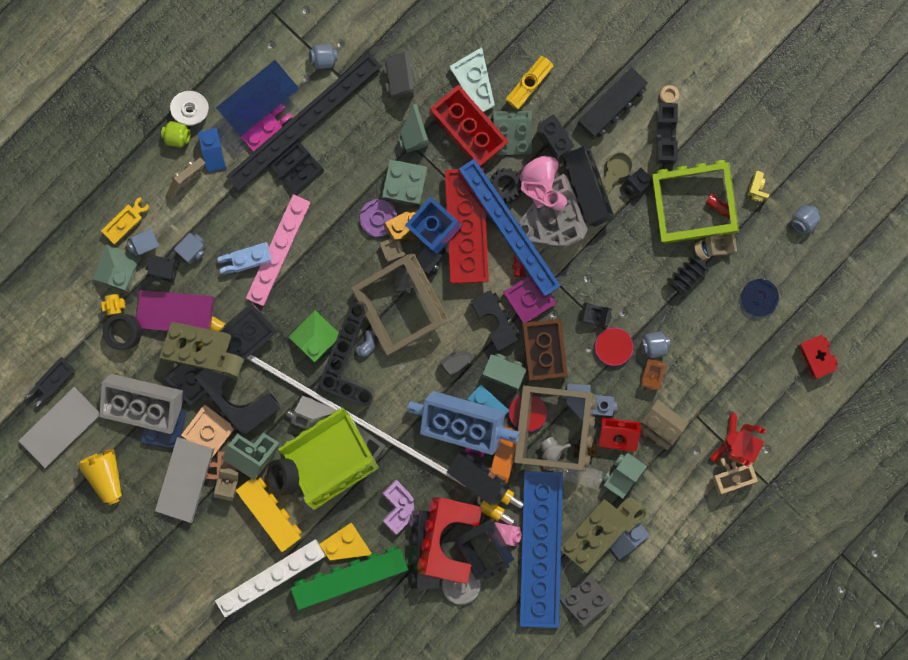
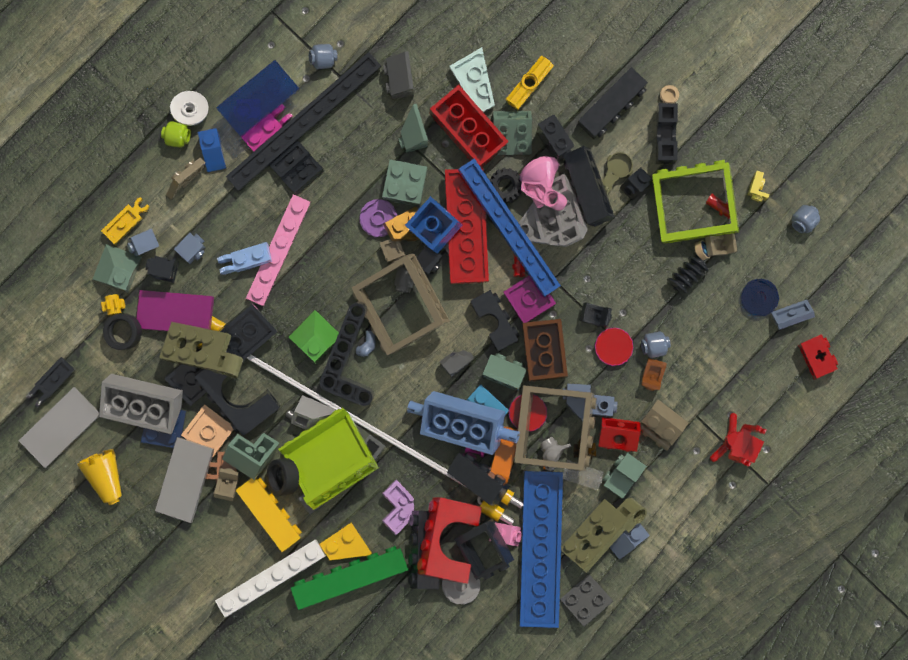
tan brick [712,458,758,494] -> none
none -> sand blue plate [771,300,815,330]

